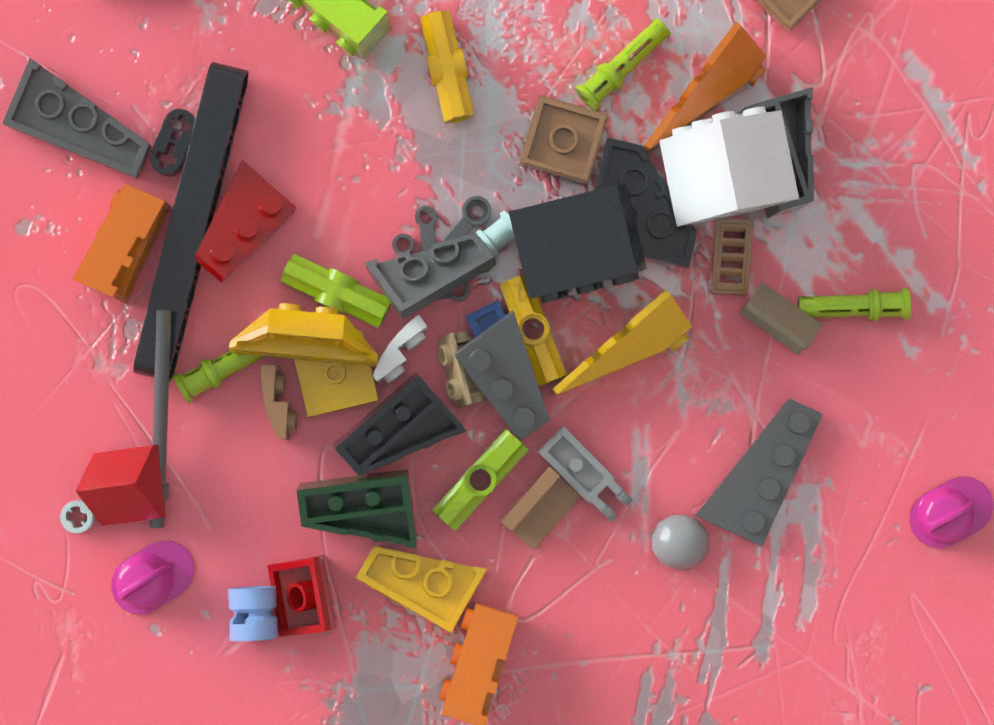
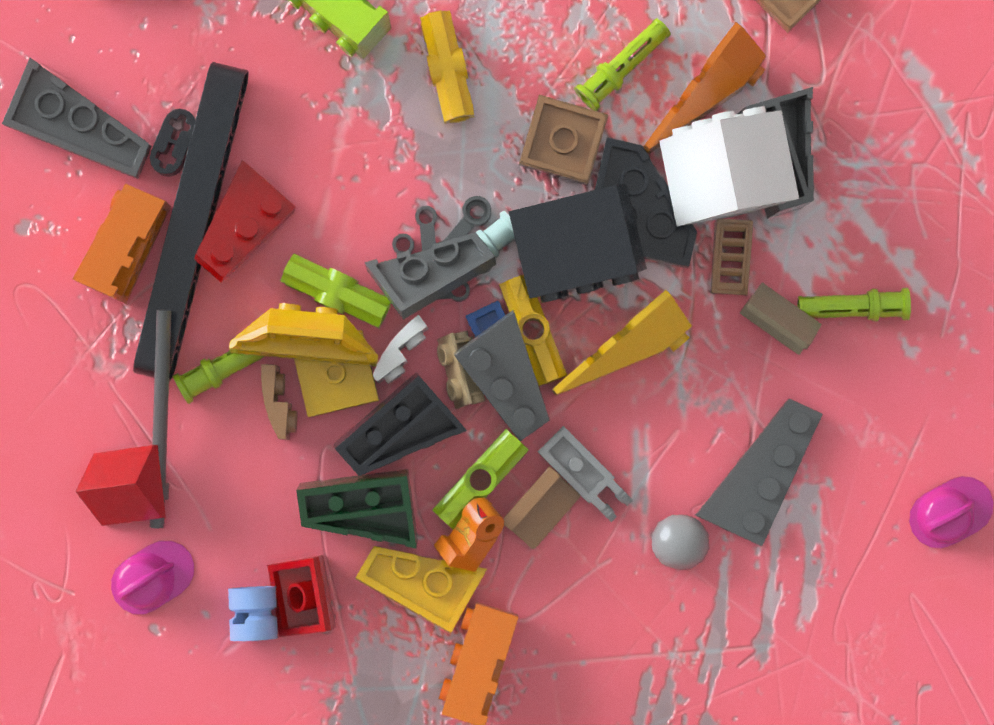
light aqua bush [60,499,95,534] -> none
none -> orange leg [434,498,504,572]

